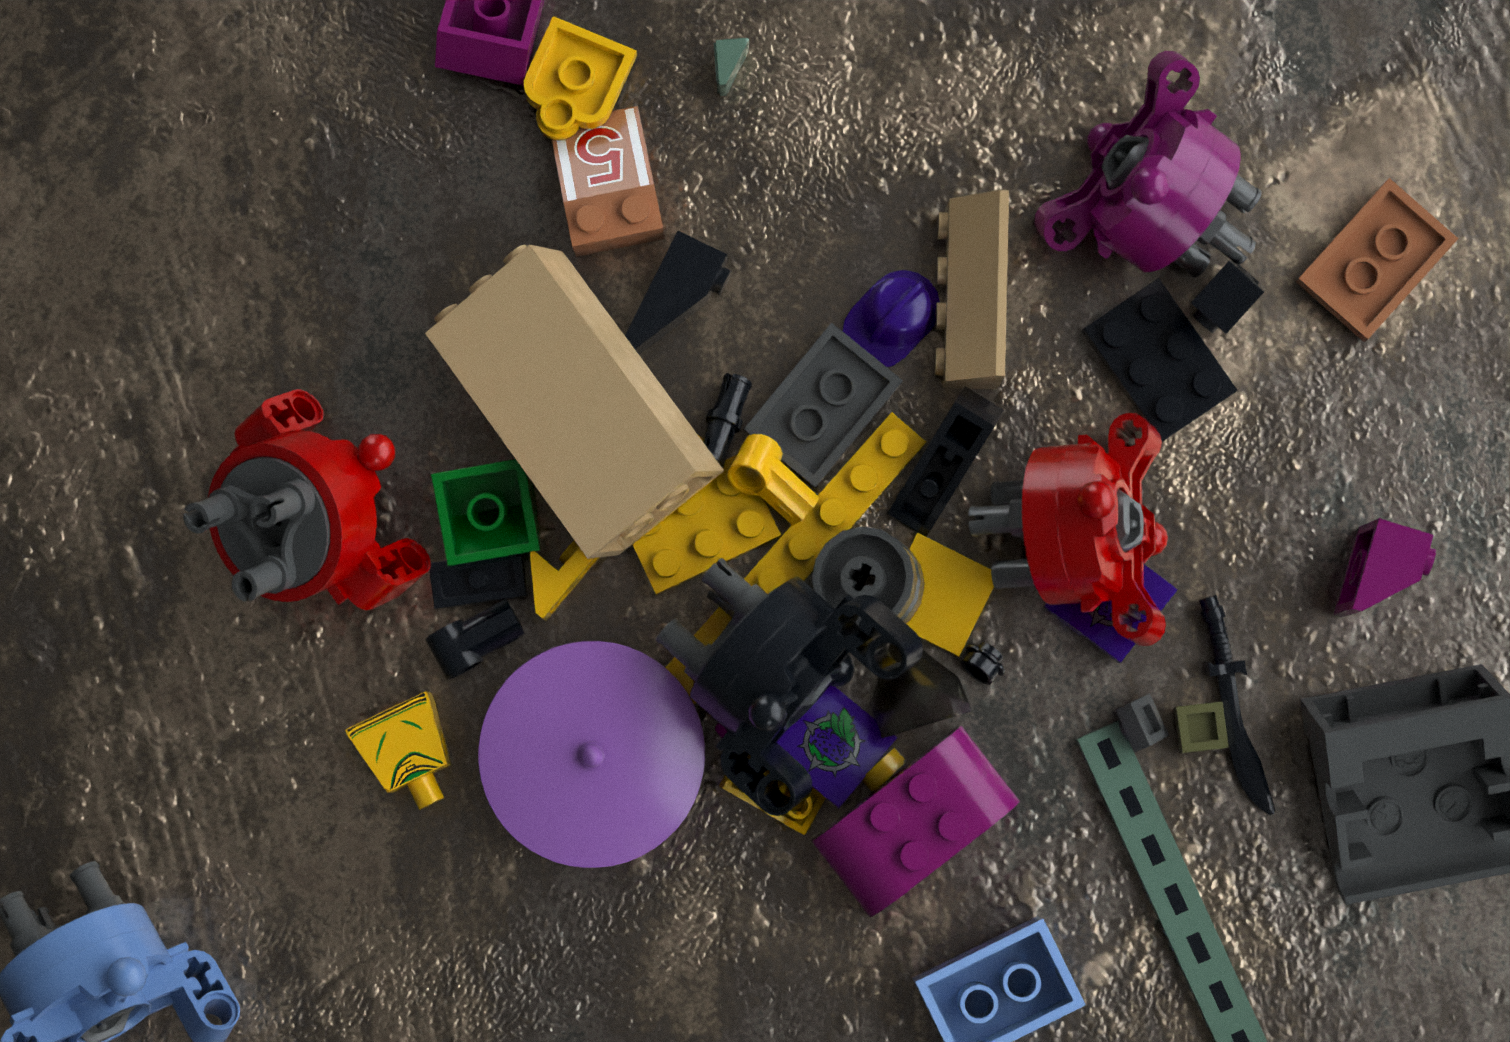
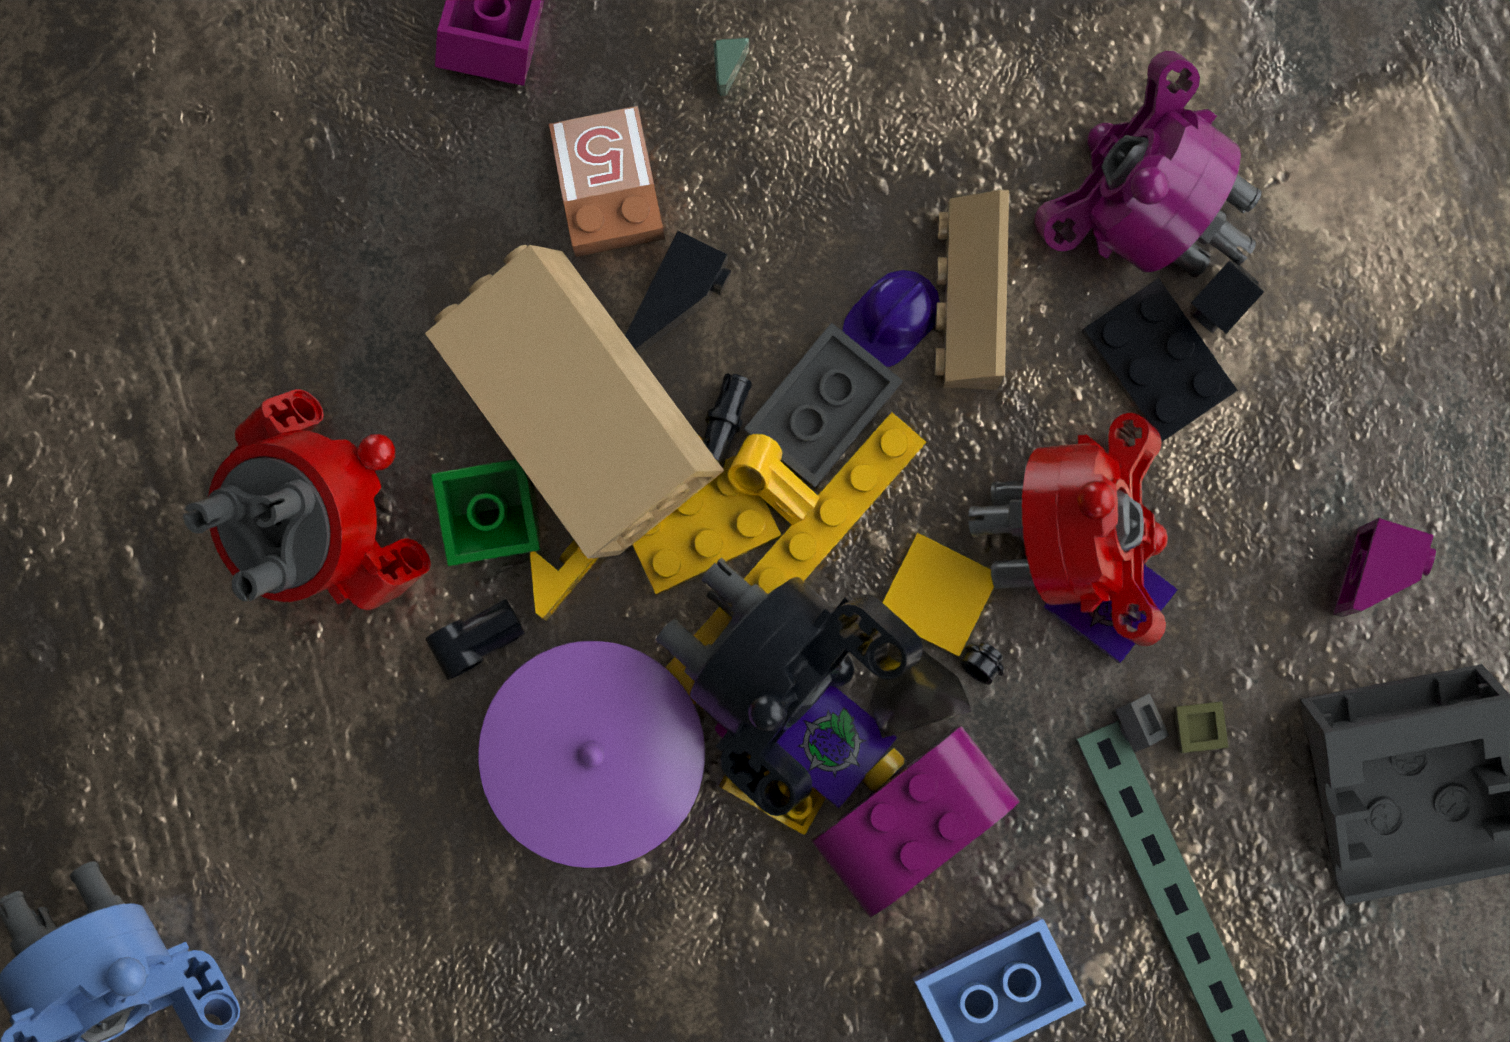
yellow torso [345,691,452,810] -> none
black plate [429,553,528,610] -> none
yellow plate [524,16,637,140] -> none
dark grey wheel [812,526,925,636] -> none
black slope [888,386,1004,537] -> none
black sword [1199,595,1275,815] -> none
nougat plate [1295,178,1459,342] -> none

